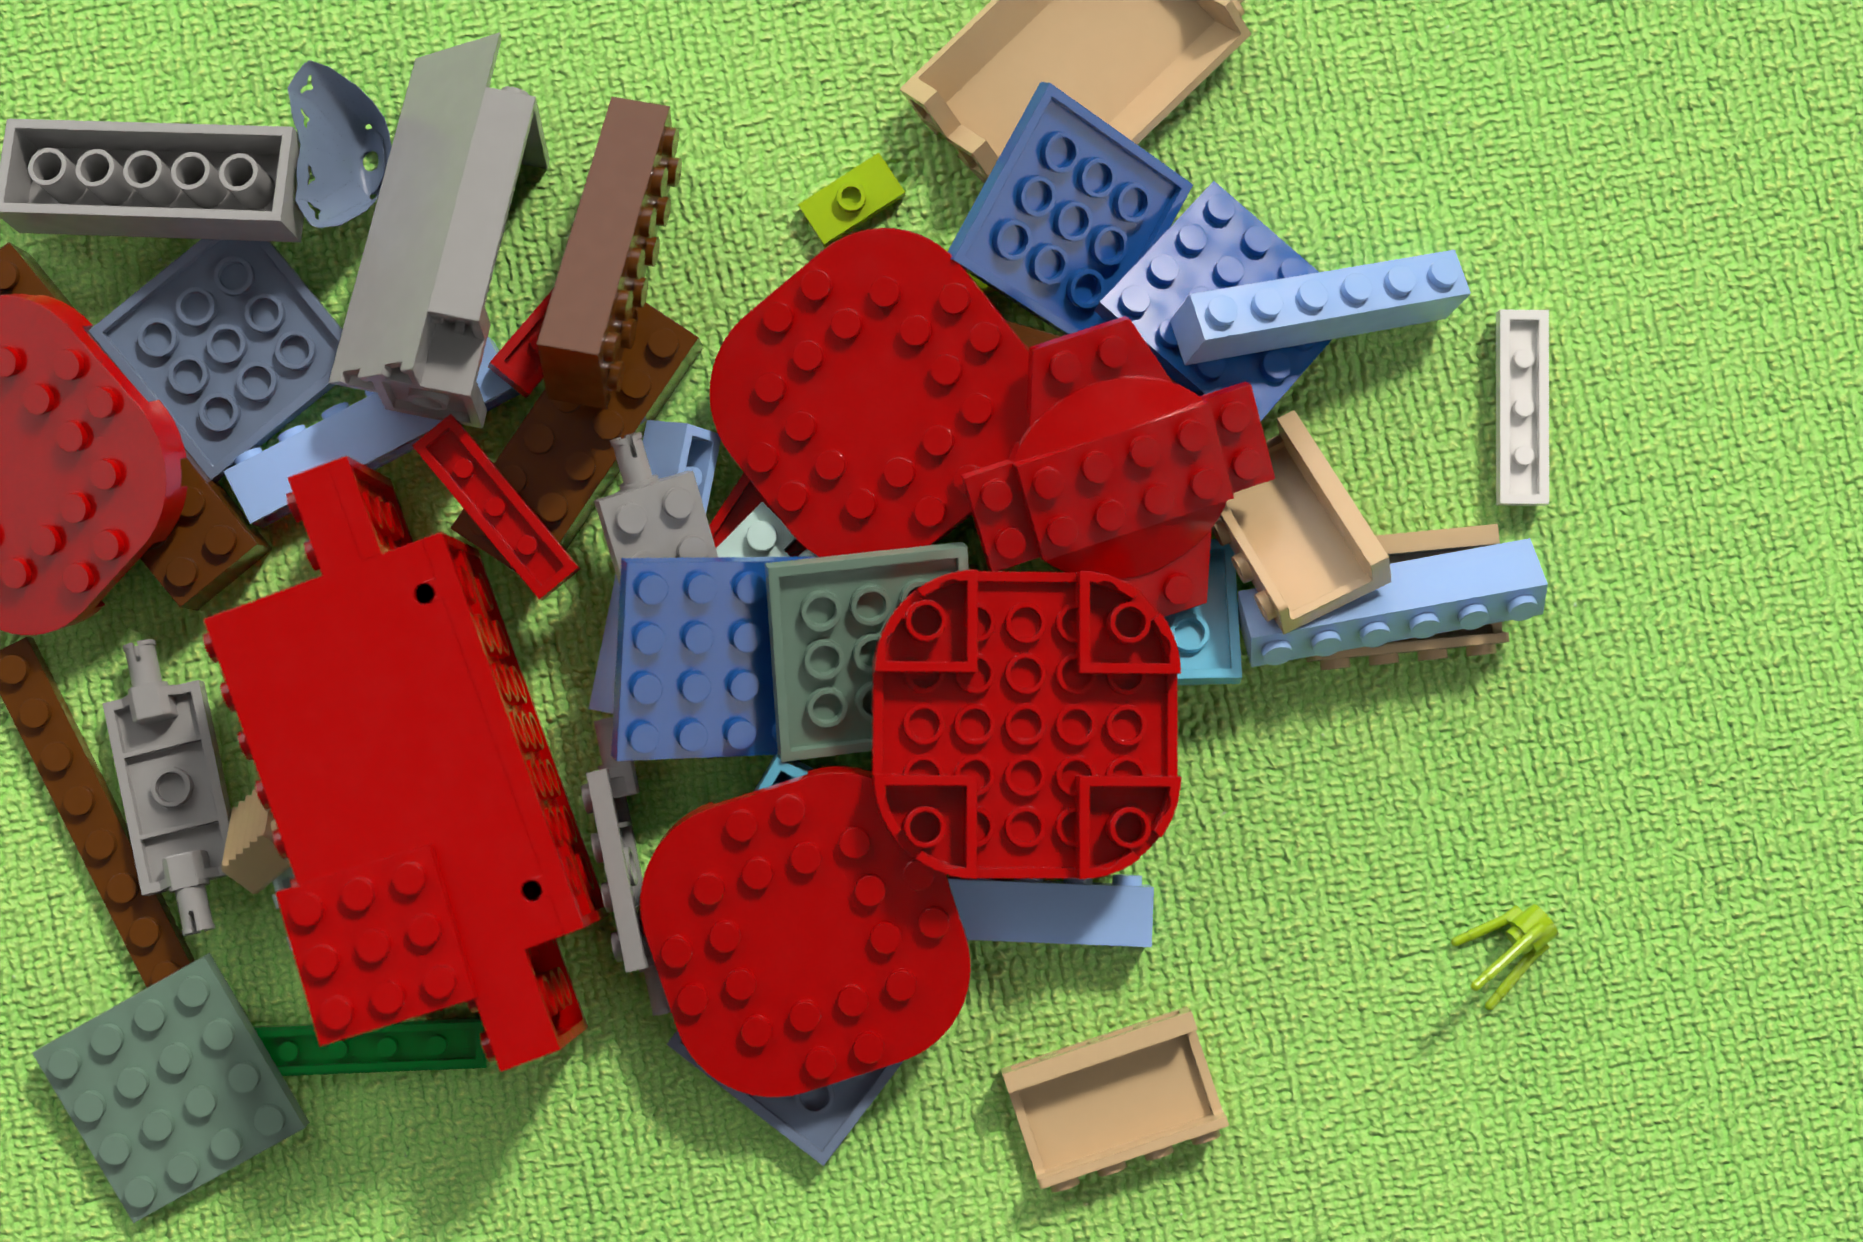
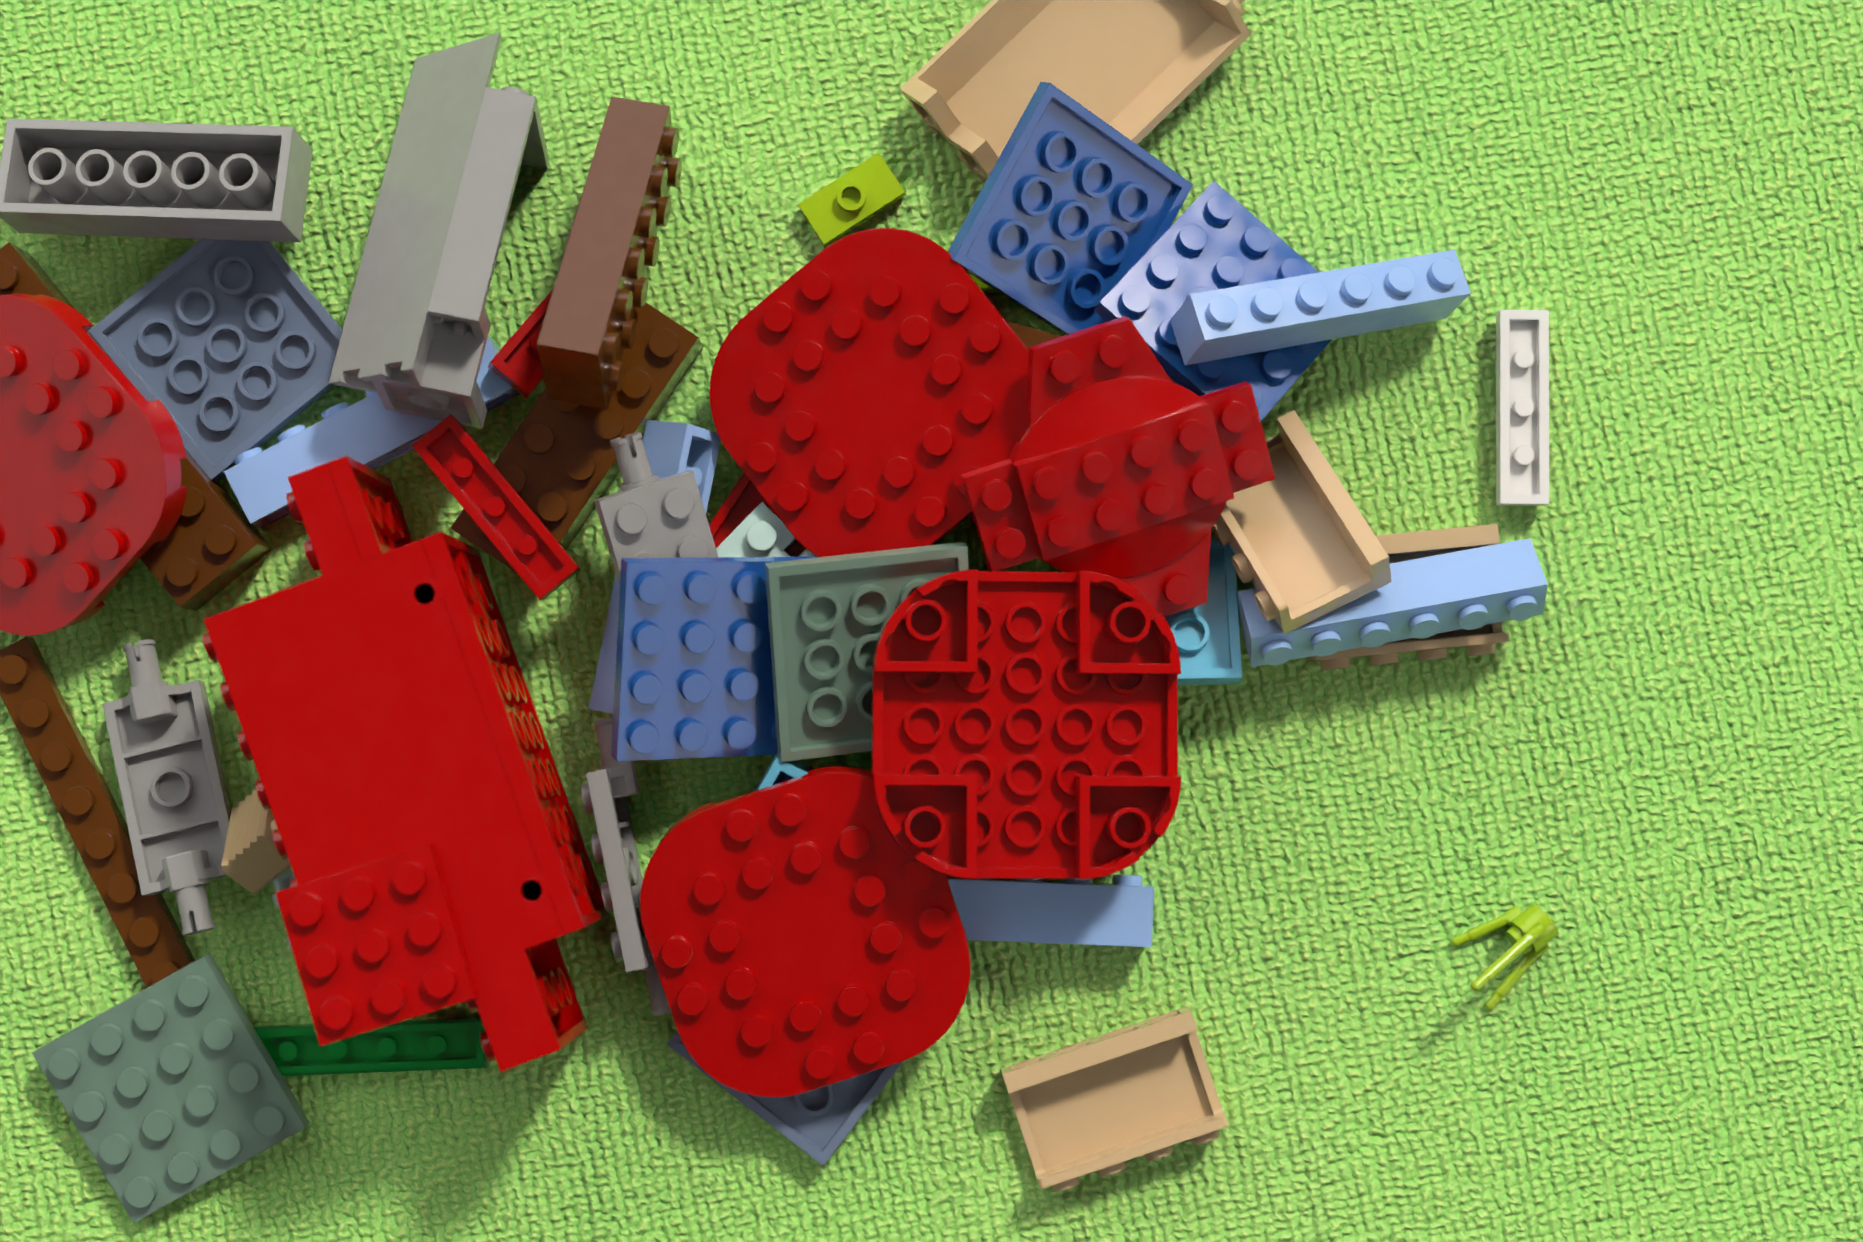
sand blue piece [287,60,392,228] -> none

